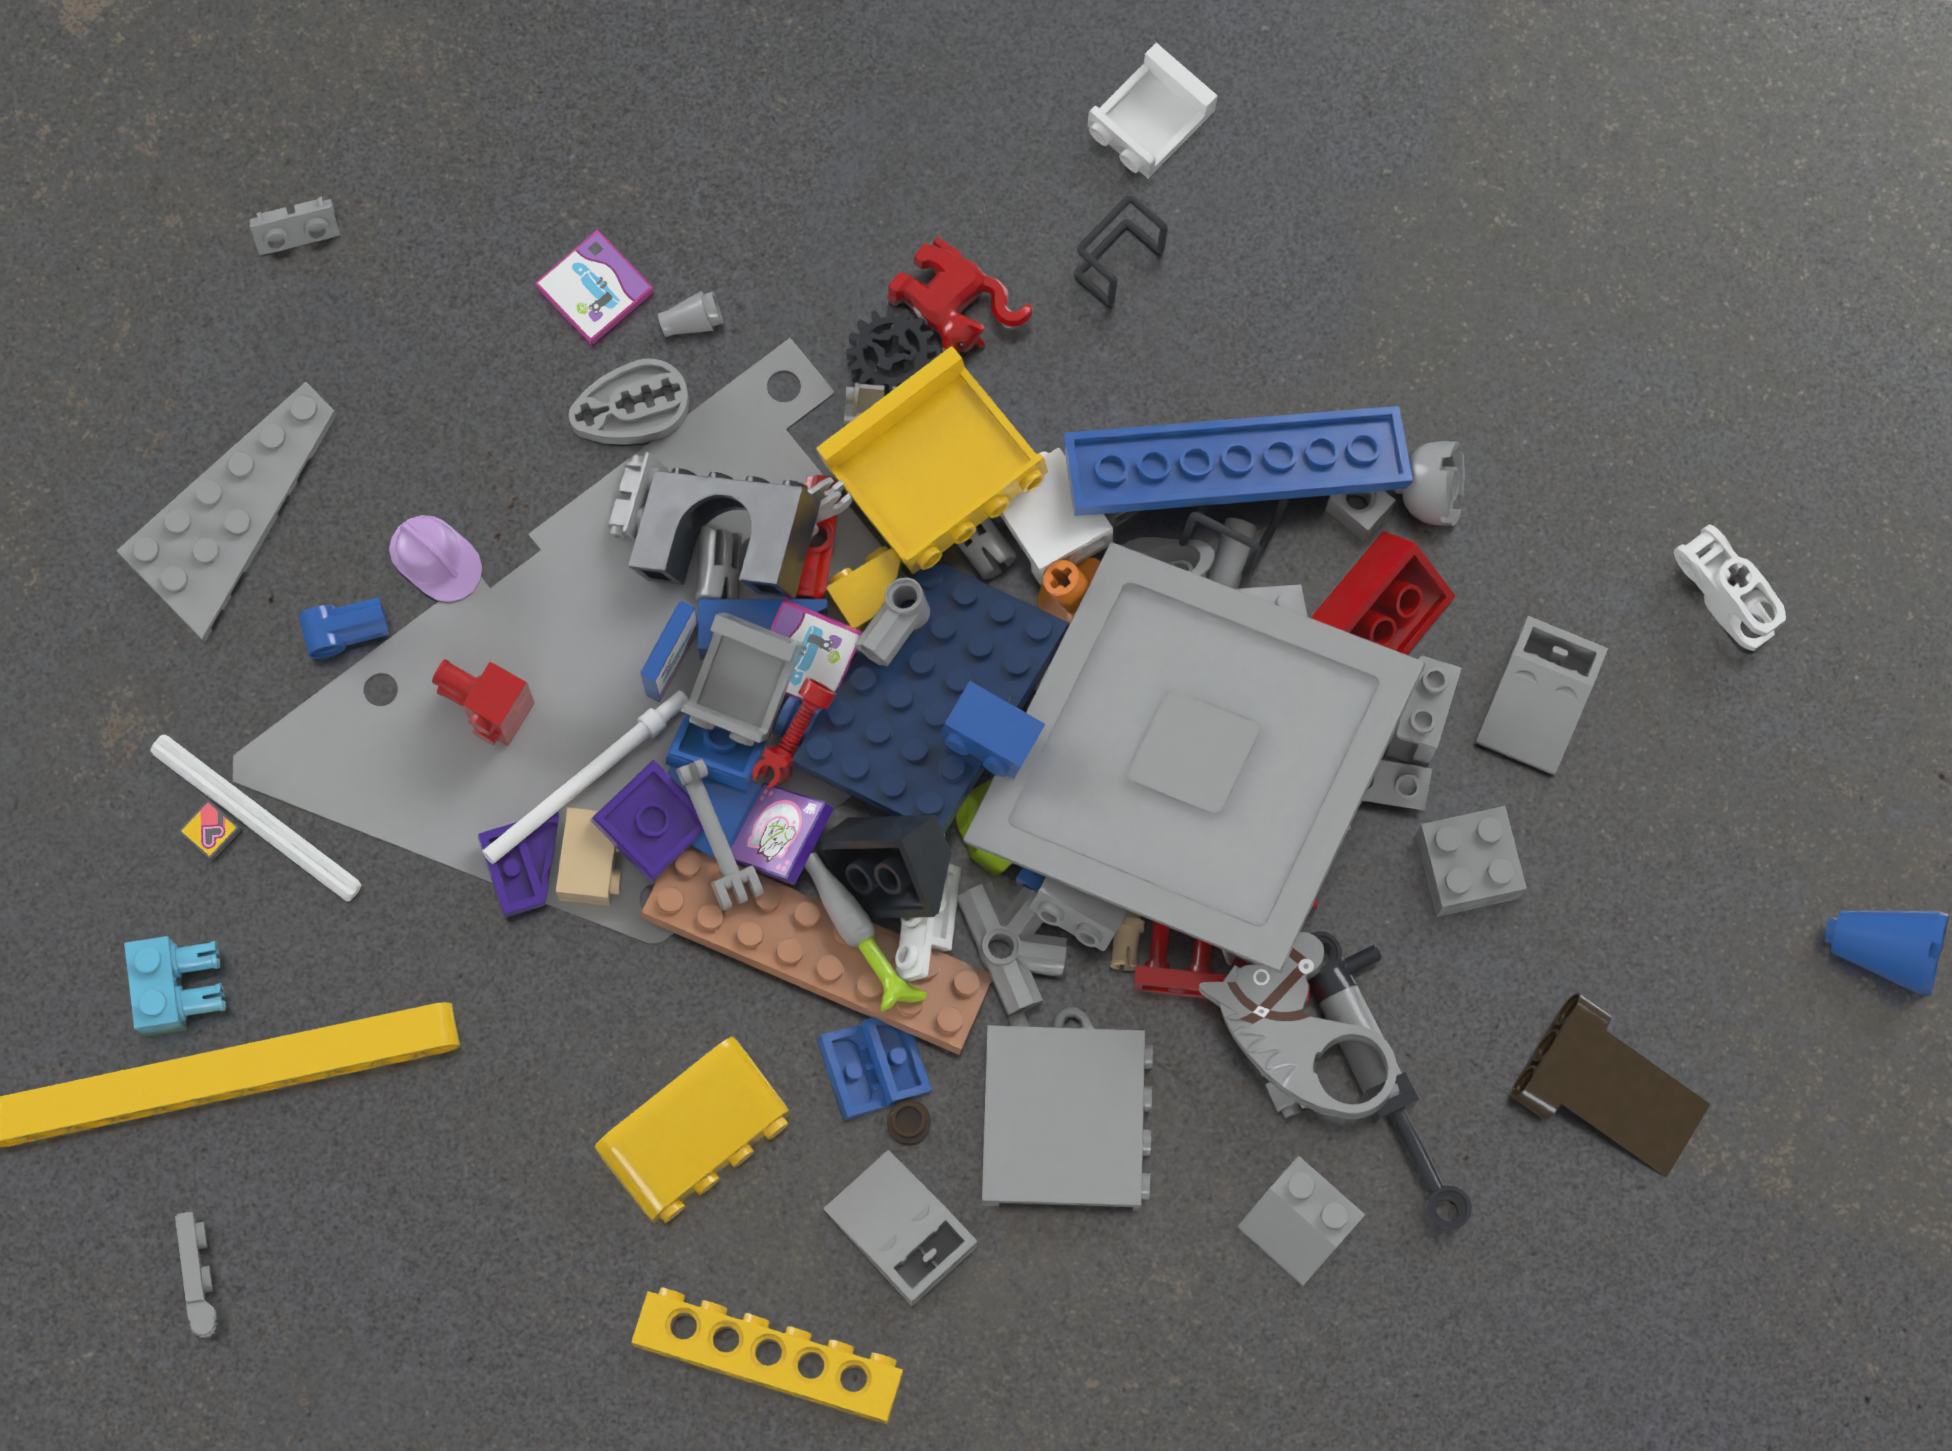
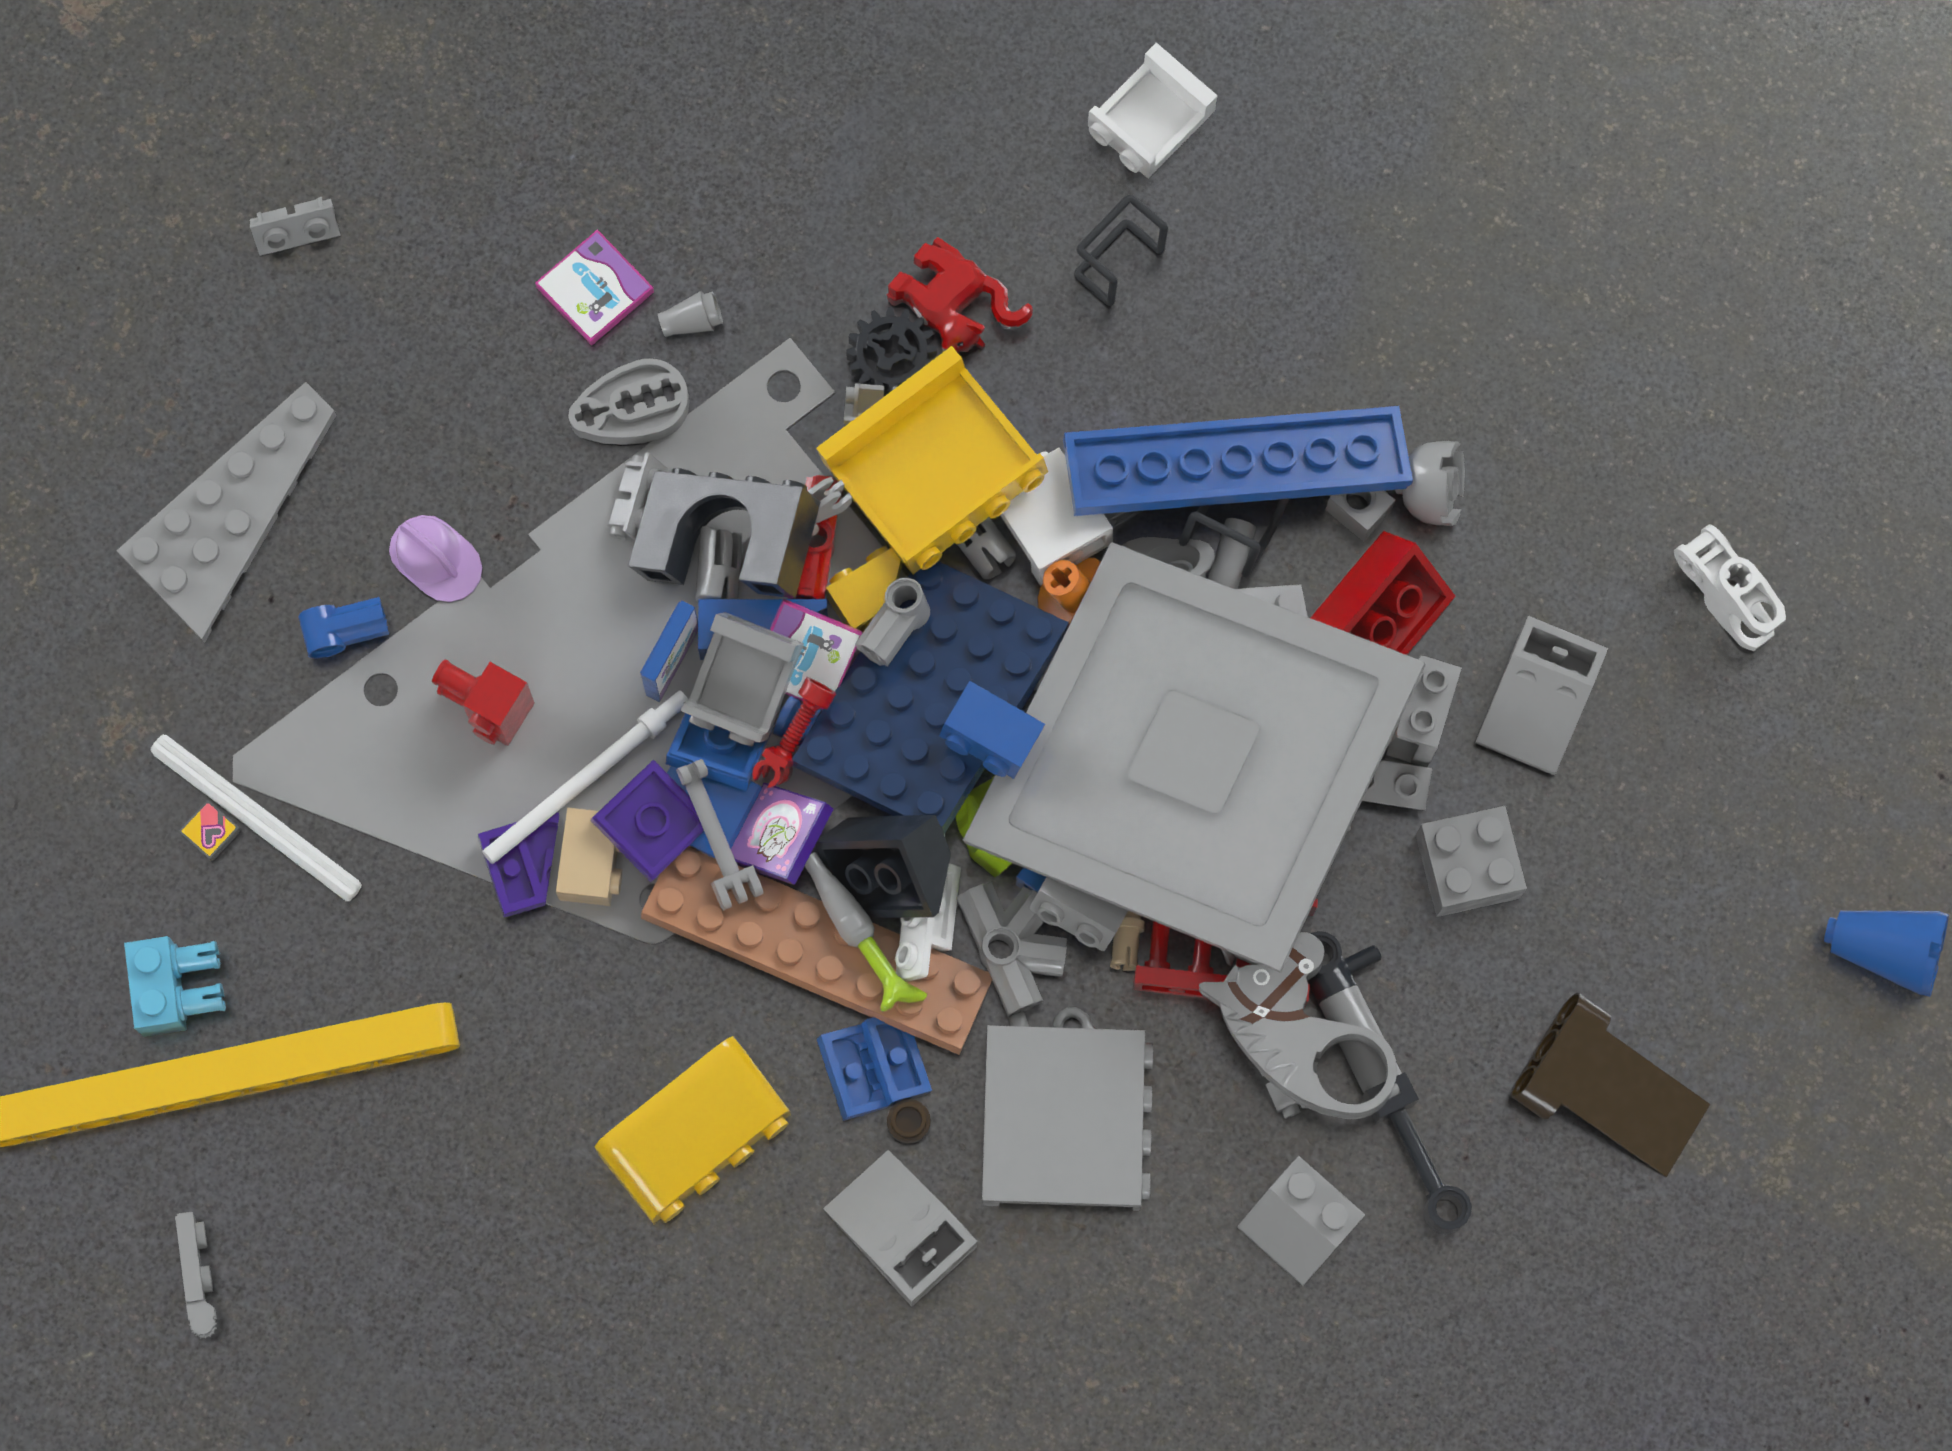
yellow brick [631,1287,903,1425] -> none

